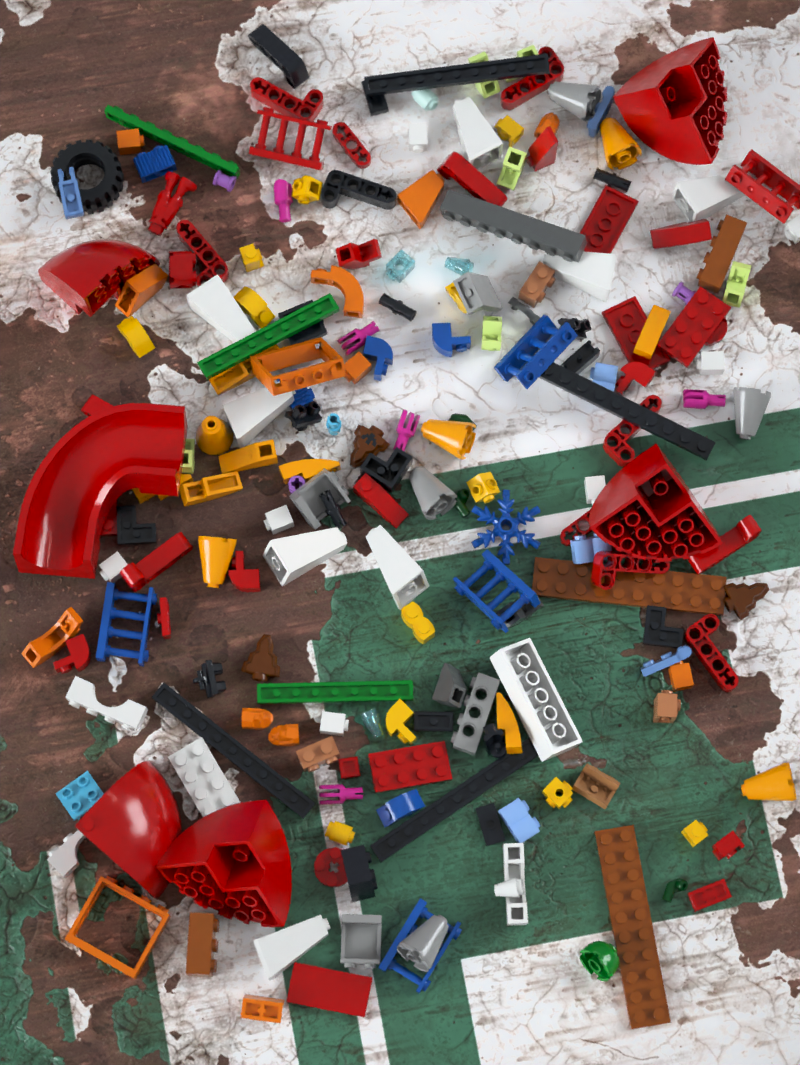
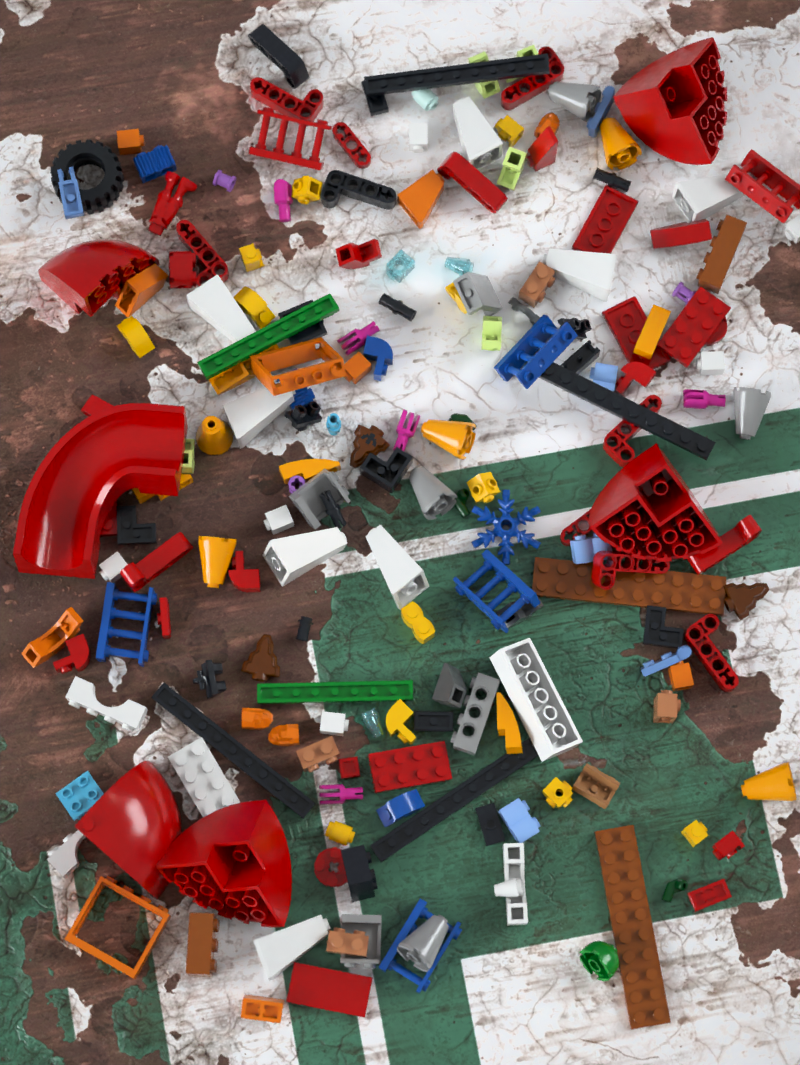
green plate [104,105,240,180] -> none
light orange slope [179,471,243,507] -> none
light orange slope [218,439,278,474] -> none
orange arch [311,265,364,318] -> none
red slope [353,473,409,529] -> none
blue brick [432,323,471,357] -> none
dark grey brick [440,189,587,263] -> none
black hips [483,723,507,758] -> none
white brick [584,475,606,506] -> none
yellowish green brick [722,261,751,308] -> none
none -> black pin [296,616,313,642]
none -> nougat brick [326,928,369,958]

